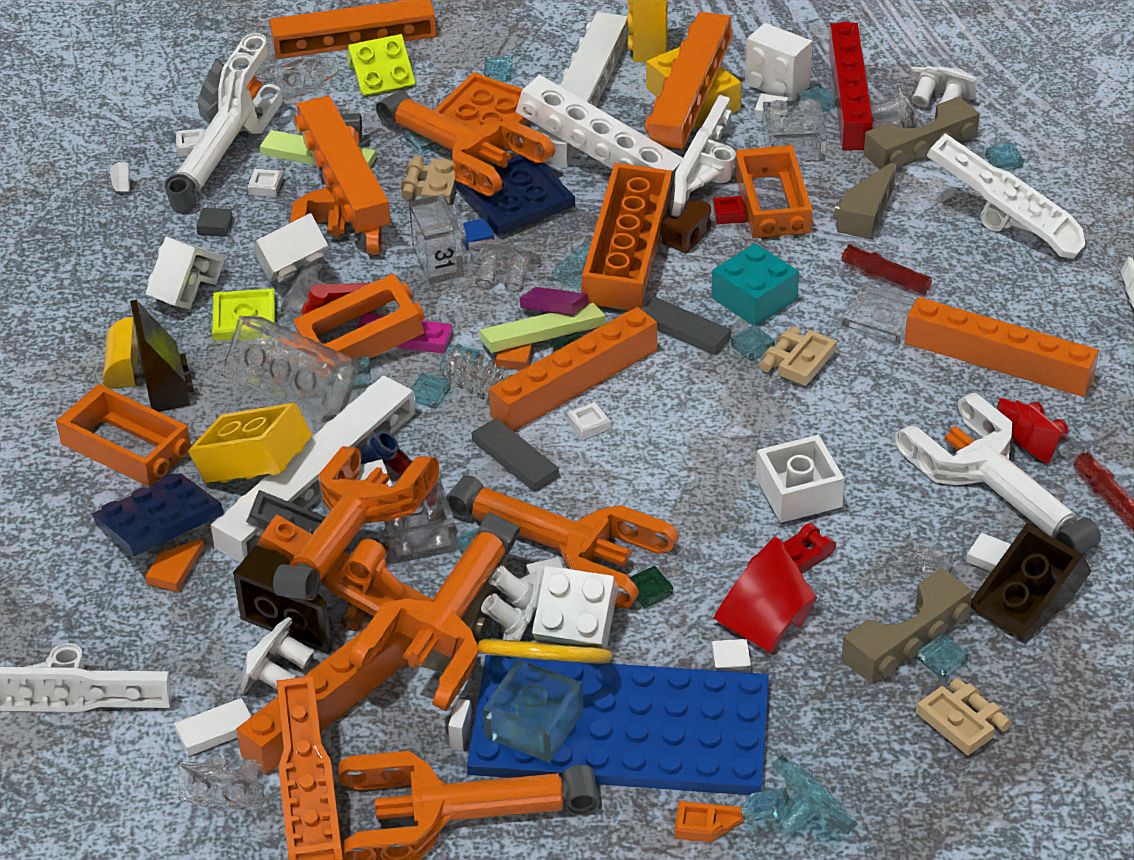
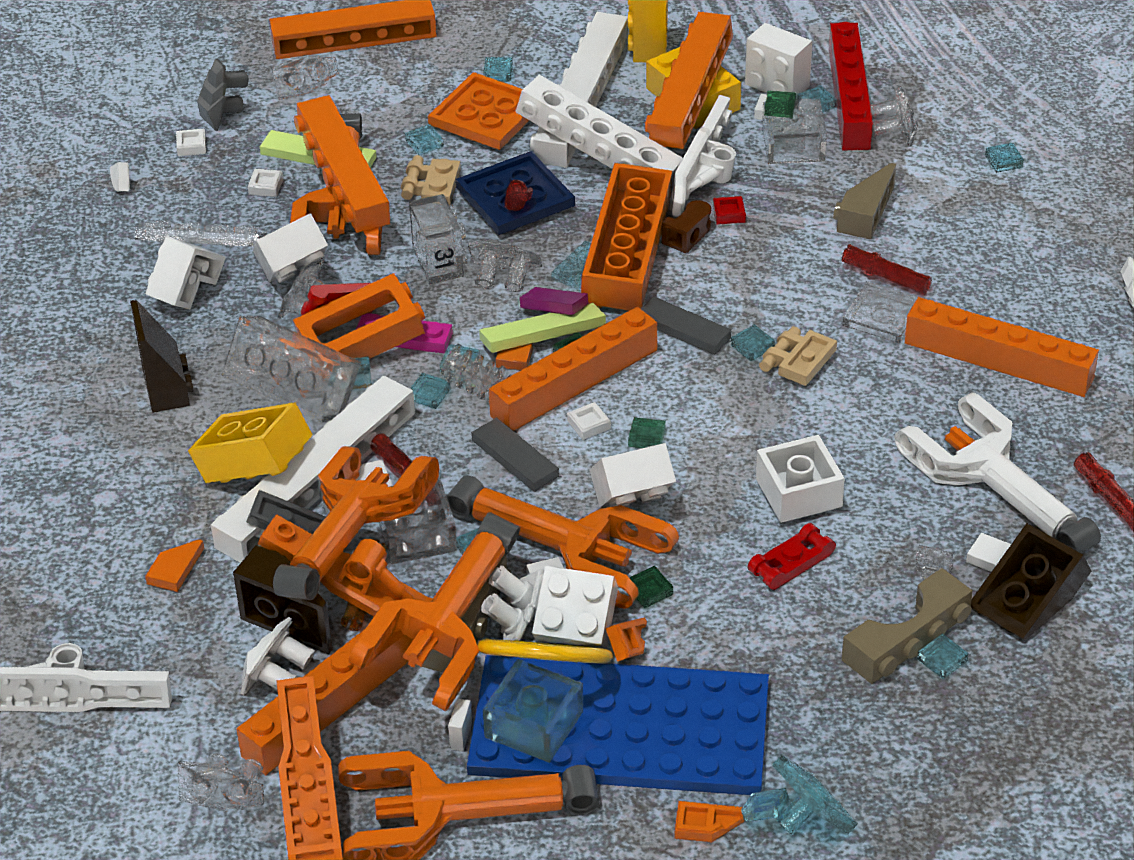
orange piece [56,383,191,487] -> none
dark blue plate [92,473,224,556] -> none
yellow brick [103,317,138,388] -> none
white piece [164,33,283,213] -> none
white tile [174,698,251,756] -> none
dark grey tile [196,208,233,236] -> none
neon yellow tile [212,288,275,341] -> none
neon yellow bracket [346,34,415,97] -> none
dark blue cone [361,431,399,464] -> none
orange piece [376,90,555,196] -> none
blue tile [457,218,495,250] -> none
teal brick [711,243,799,327] -> none
white tile [711,639,751,673] -> none
red slope [713,536,817,654] -> none
orange piece [734,145,812,238] -> none
dark tan arch [864,96,980,169] -> none
white connector [911,66,976,107] -> none
tan plate [916,678,1012,756] -> none
white piece [927,133,1085,259] -> none
red connector [996,398,1069,464] -> none
none -> clear plate [135,220,267,247]
none -> clear red piece [505,180,533,211]
none -> white brick [590,443,676,508]
none -> orange tile [605,617,647,662]
none -> clear green tile [628,417,666,448]
none -> clear green tile [764,91,796,118]

